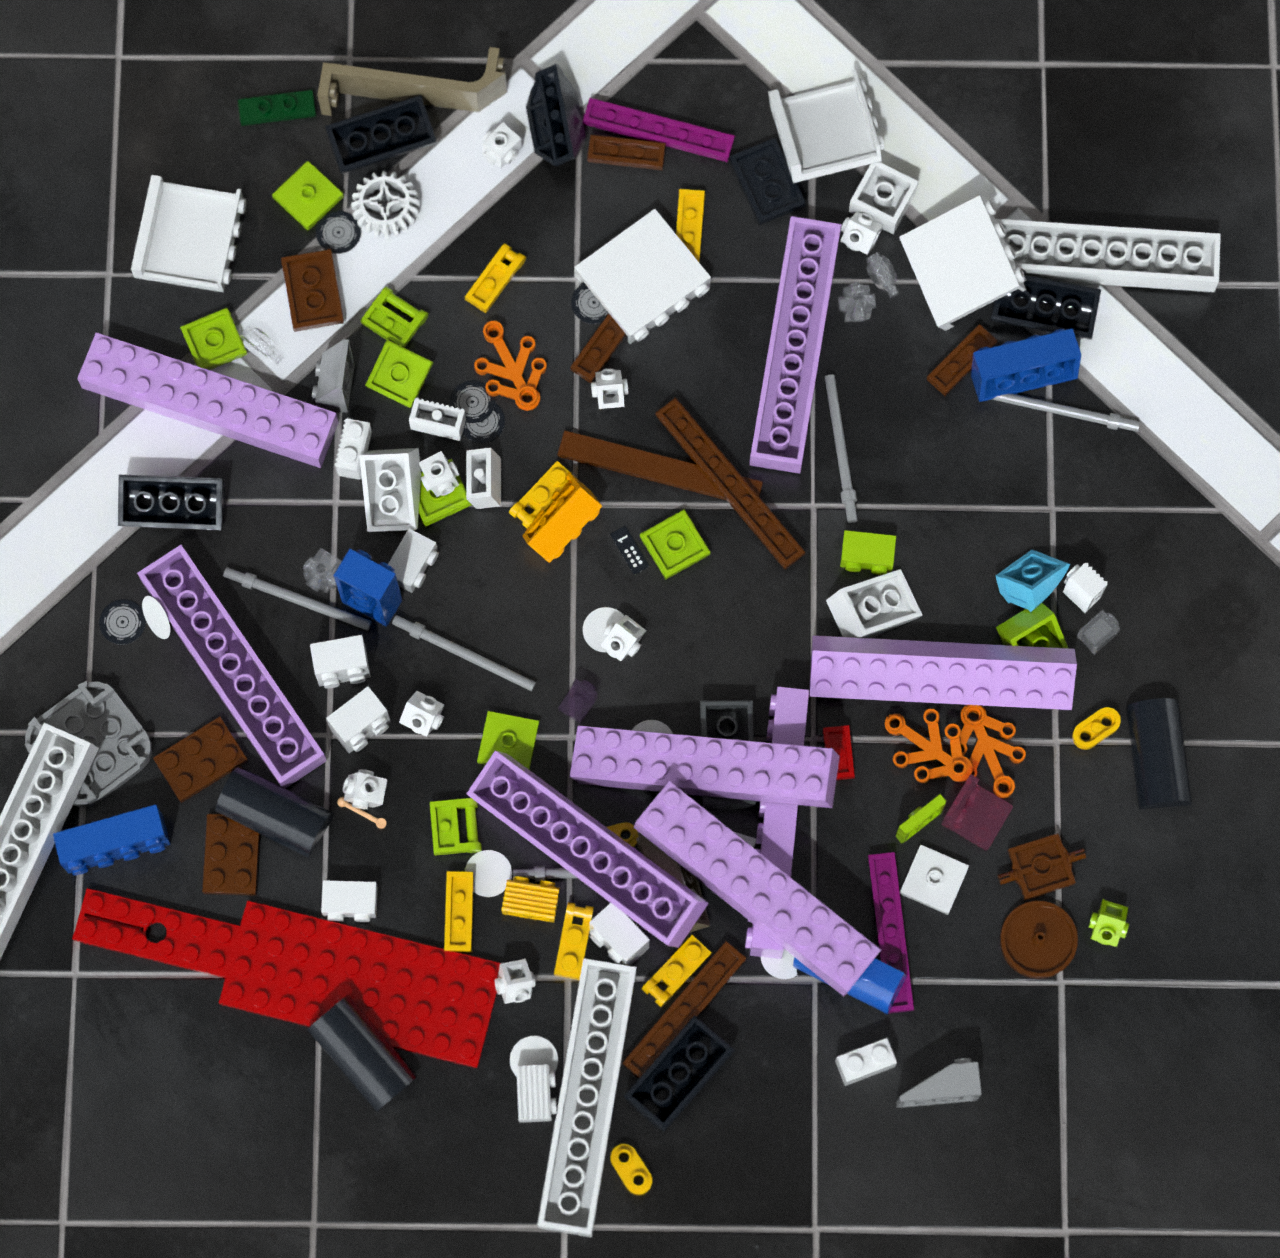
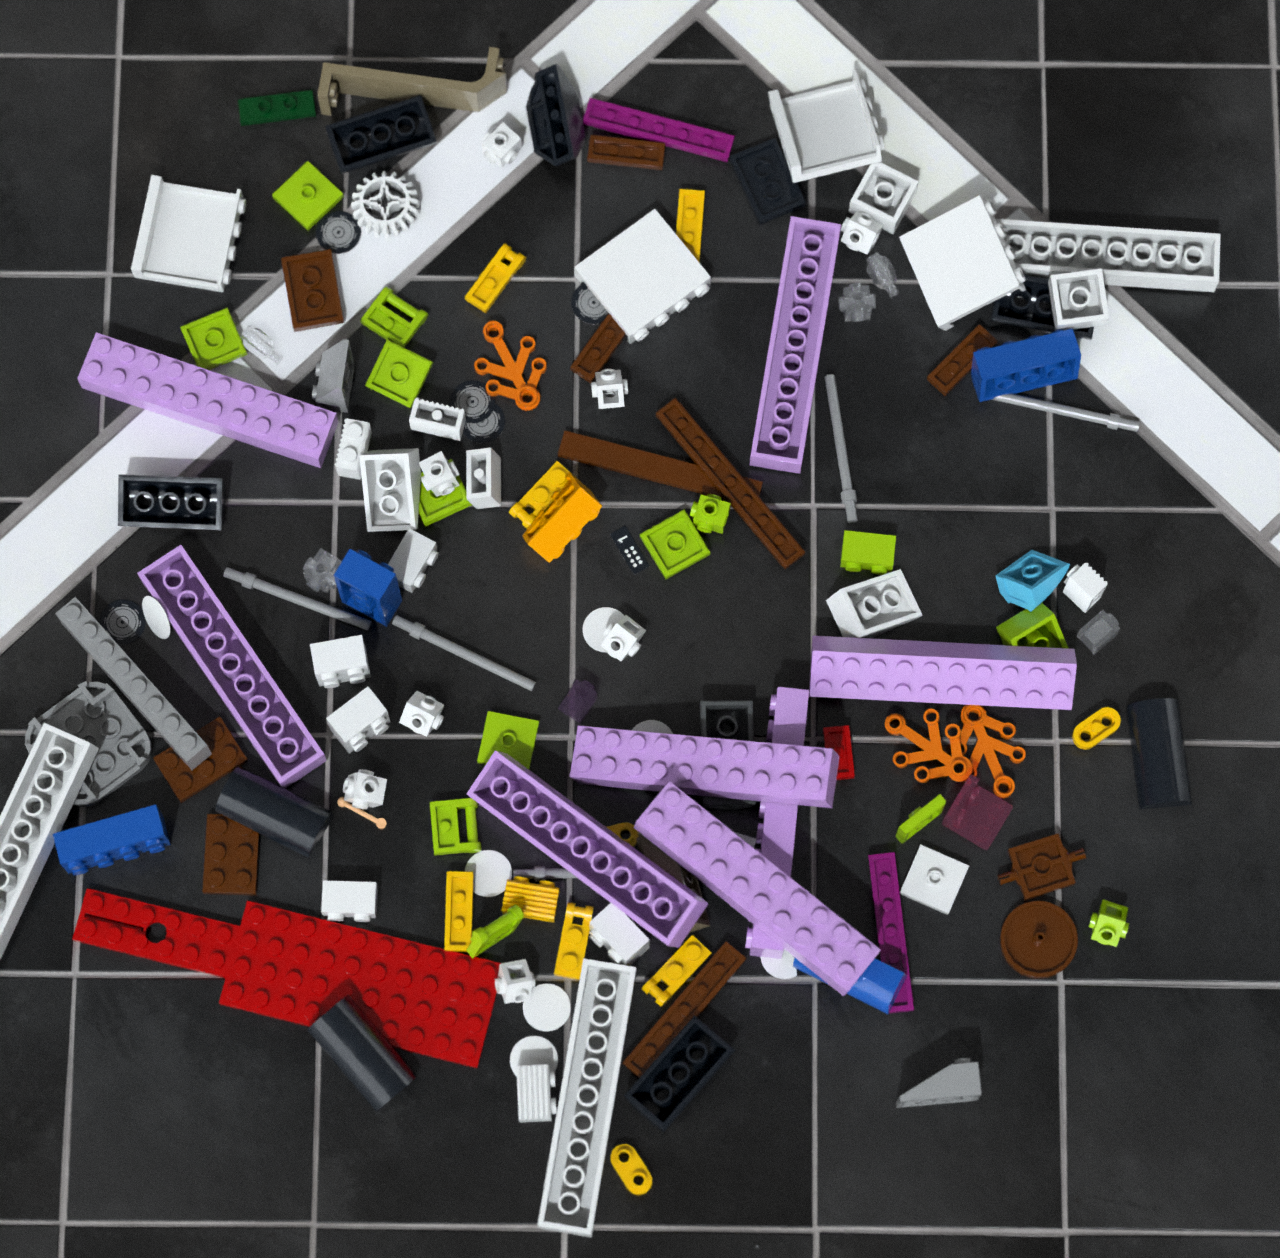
white brick [835,1038,897,1086] -> none
none -> light grey brick [55,597,212,770]
none -> lime plate [466,905,524,959]
none -> white sticker [523,984,571,1031]
none -> lime brick [690,494,731,534]
none -> white brick [1048,268,1109,330]

